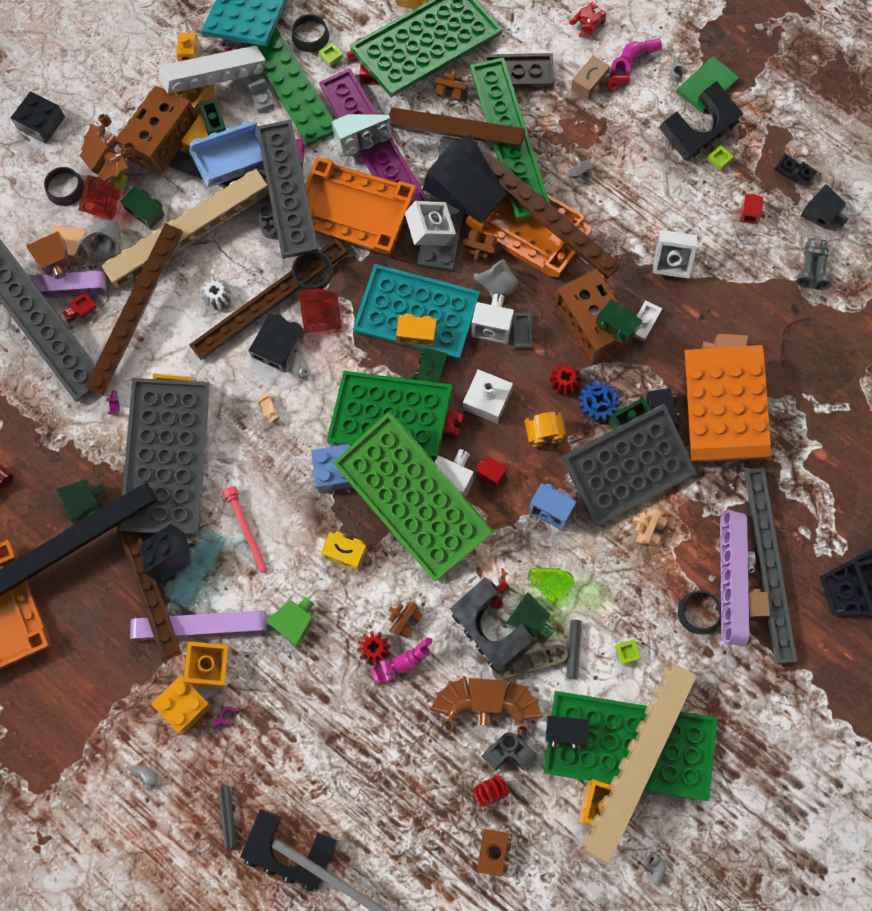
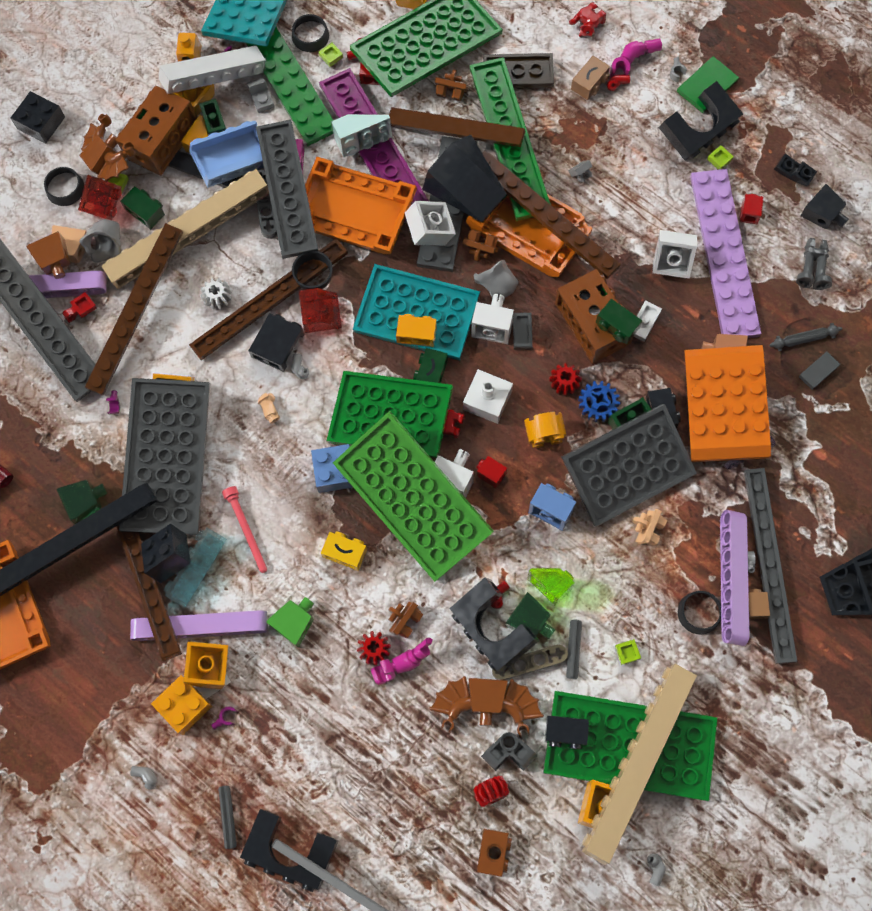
none -> lavender plate [690,169,761,338]
none -> dark grey wheel [770,323,842,351]
none -> dark grey tile [799,351,840,390]

